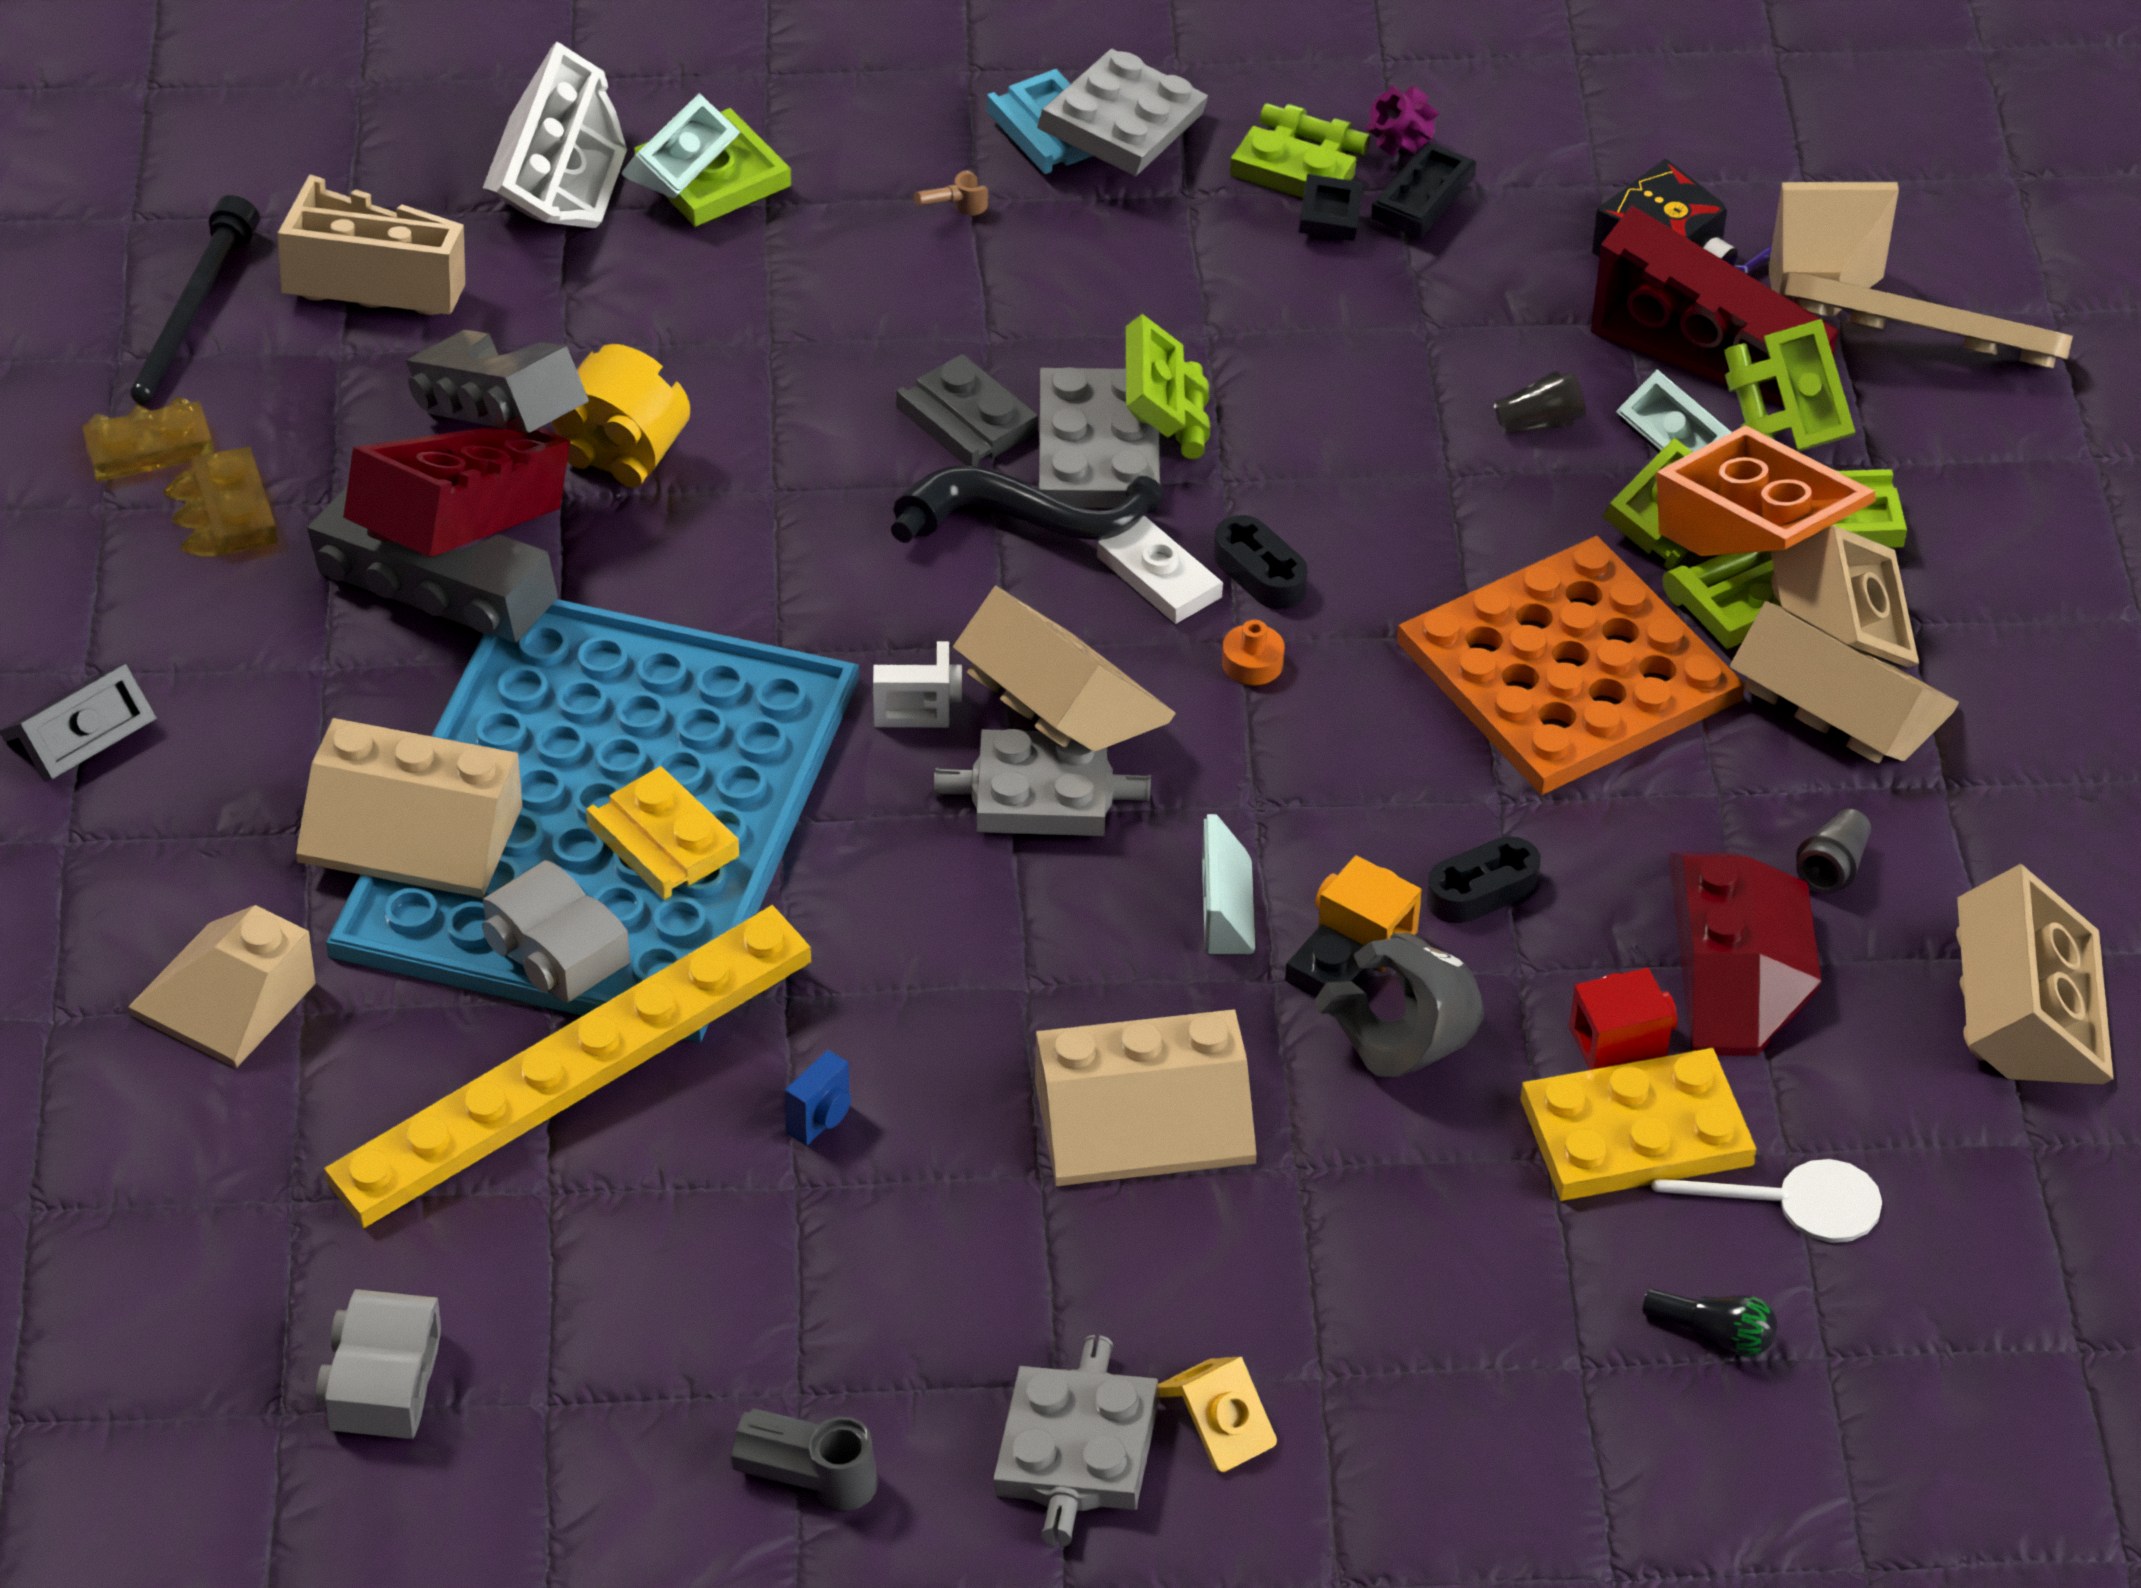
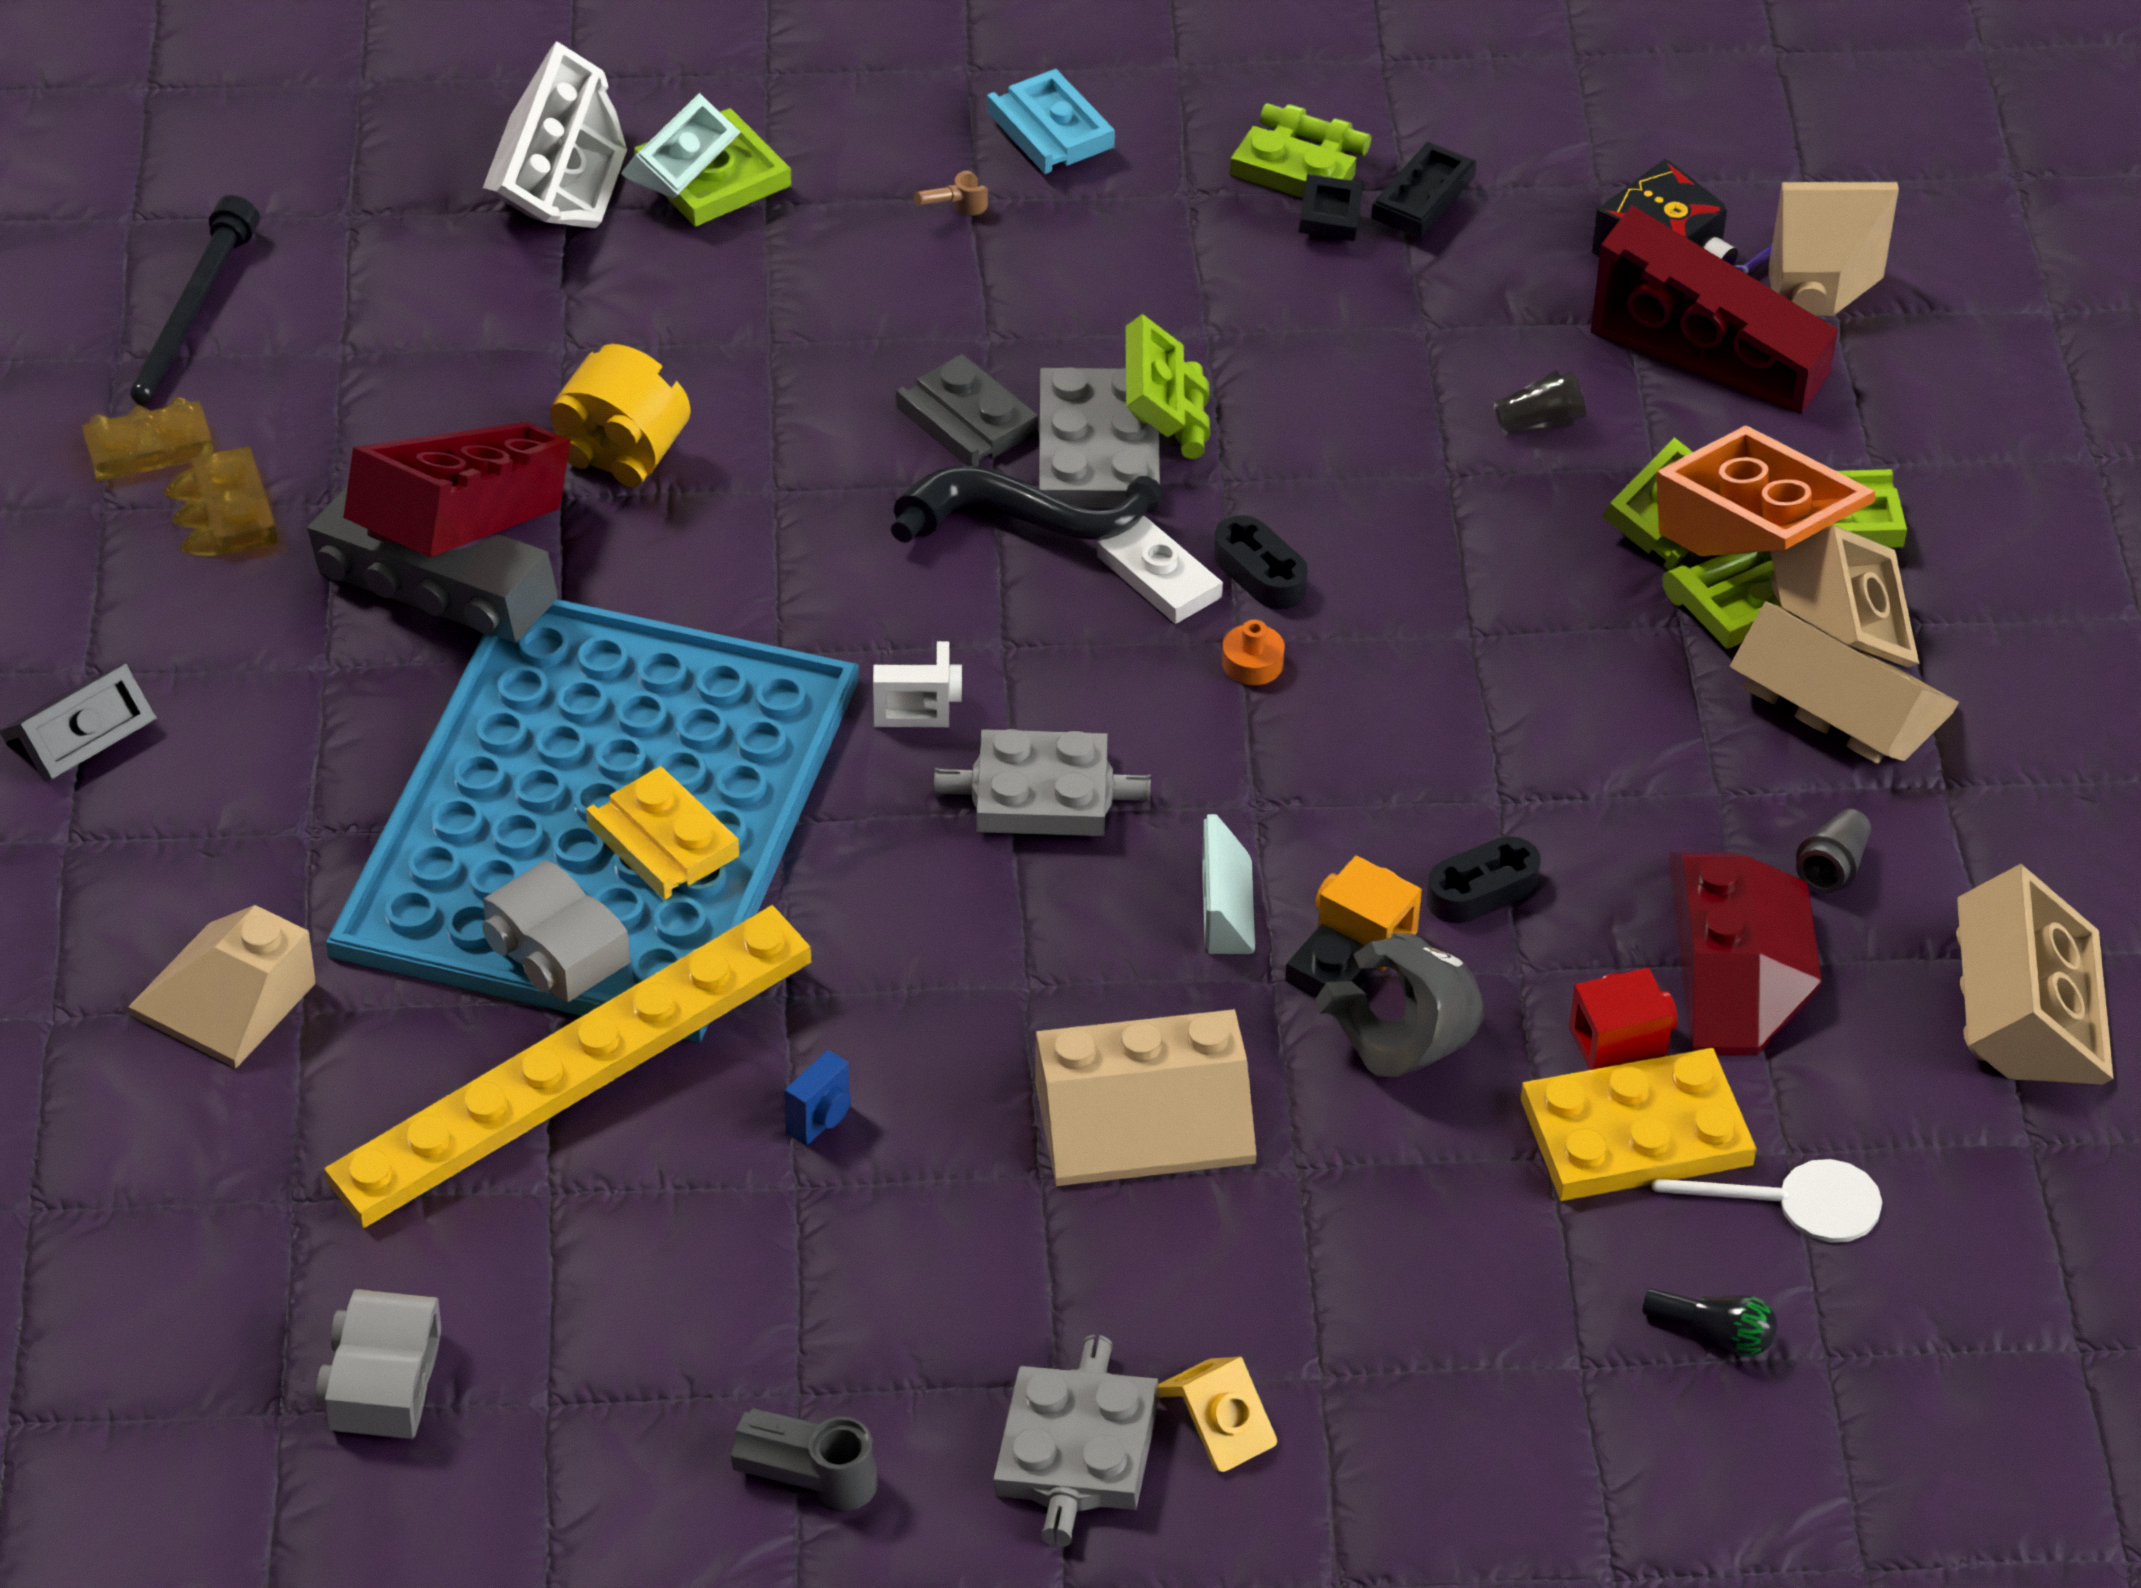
tan wedge [278,174,465,315] -> none
tan slope [296,718,523,898] -> none
dark grey arch [405,330,589,433] -> none
tan slope [953,585,1176,752] -> none
light grey plate [1037,48,1209,176] -> none
magenta gear [1366,85,1439,157] -> none
orange piece [1397,535,1745,795] -> none
light aqua slope [1616,370,1732,452] -> none
lime plate [1724,319,1856,452] -> none
tan piece [1784,272,2073,368] -> none

